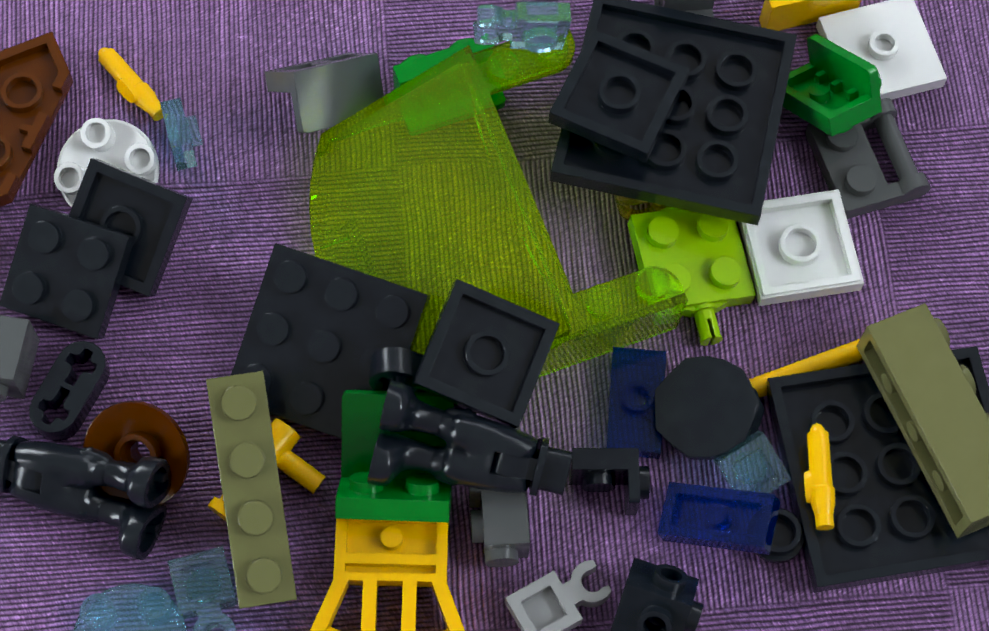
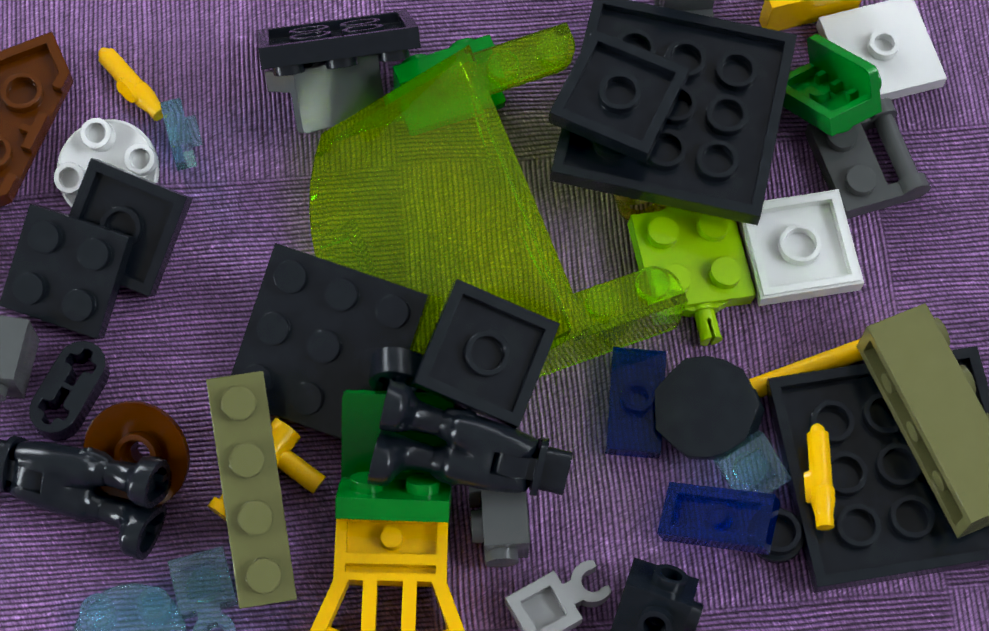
clear light blue plate [473,2,572,53] -> none
black bracket [569,448,650,515] -> none
none -> black plate [258,10,421,76]

